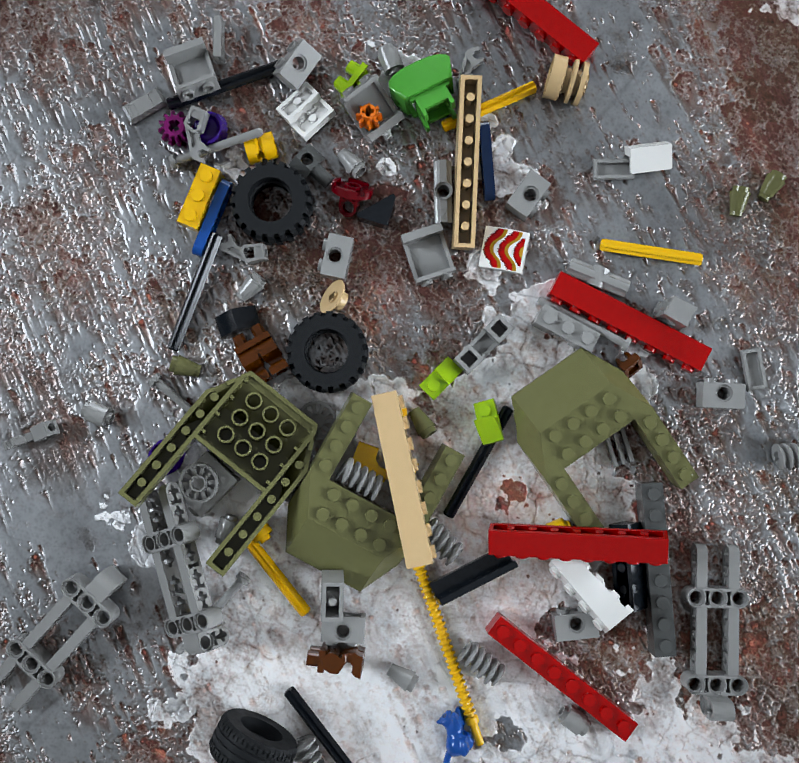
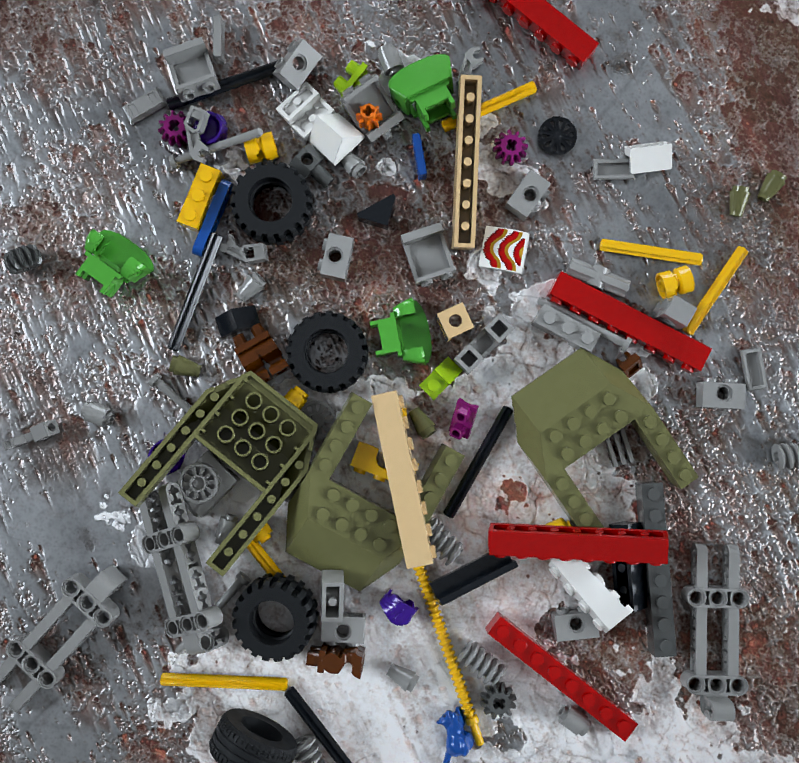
tan piece [320,280,348,313] -> none
dark red tile [331,177,374,217] -> none
light grey piece [335,457,383,501] -> none
light grey piece [433,160,453,226] -> none
lime slope [473,398,504,445] -> none
dark blue beam [479,120,495,202] -> none
tan wheel [542,54,590,107] -> none
none -> dark grey gear [3,244,43,274]
none -> bright green piece [76,229,154,298]
none -> yellow axle [160,673,288,691]
none -> black tyre [232,572,319,662]
none -> yellow brick [284,385,309,410]
none -> white slope [308,113,365,166]
none -> bright green piece [370,298,432,365]
none -> dark purple hair [379,589,419,626]
none -> blue tile [412,133,427,180]
none -> tan piece [435,302,474,342]
none -> magenta hips [449,398,479,440]
none -> dark grey gear [480,682,516,720]
none -> magenta gear [492,129,528,167]
none -> black wheel [538,116,577,156]
none -> yellow wheel [655,265,695,299]
none -> yellow axle [682,246,748,335]

